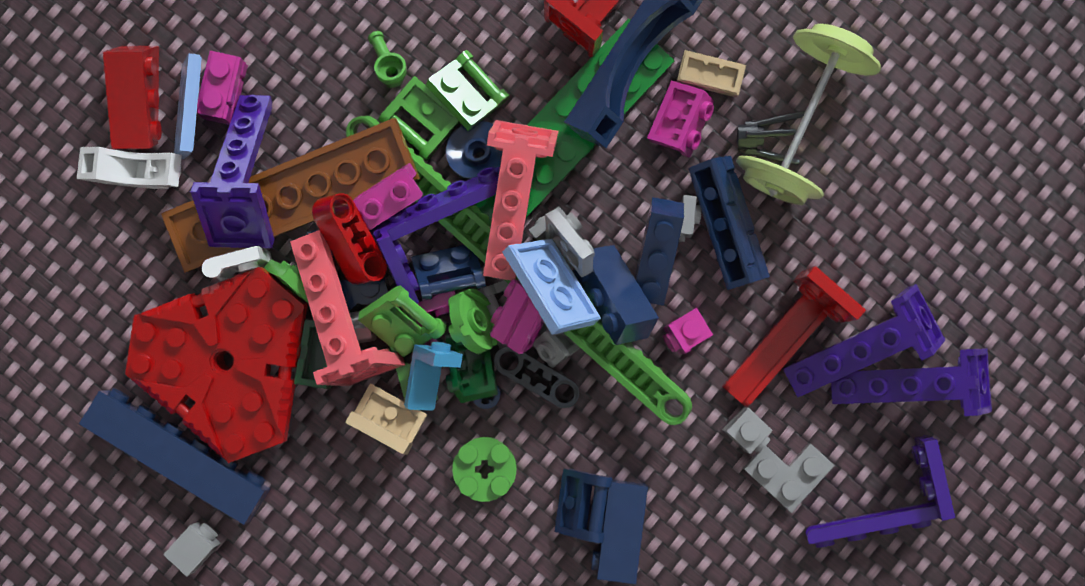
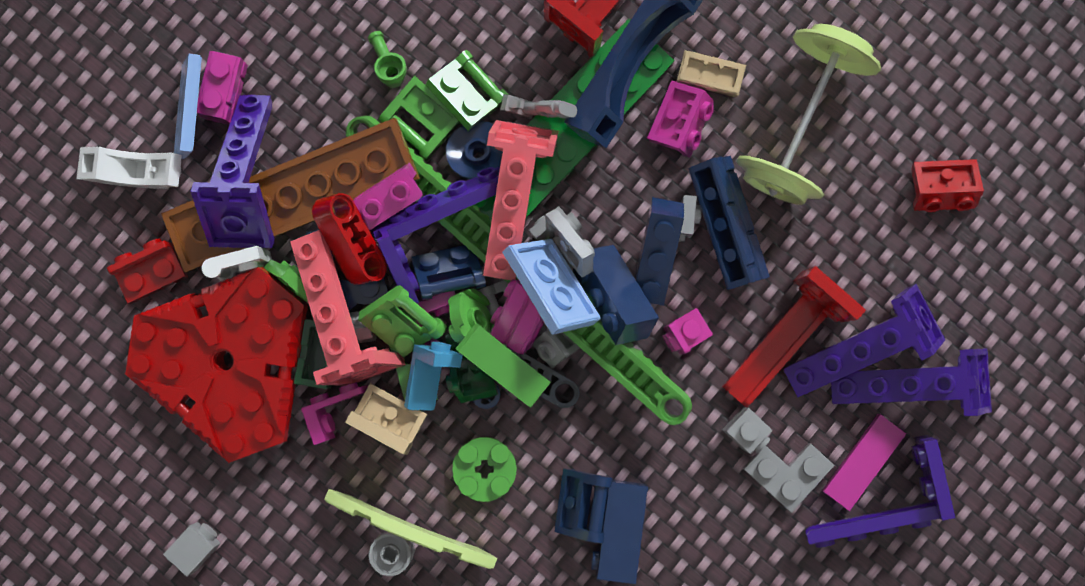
dark blue brick [79,388,271,525] -> none
red wedge [103,46,162,149] -> none
black plant [737,111,805,165] -> none
none -> red bracket [107,239,188,304]
none -> dark pink bracket [301,382,368,445]
none -> yellowish green tile [324,489,497,569]
none -> light grey wheel [369,531,415,576]
none -> bright green tile [455,323,551,408]
none -> light grey piece [500,95,577,119]
none -> dark pink tile [822,414,906,511]
none -> red bracket [911,159,984,212]

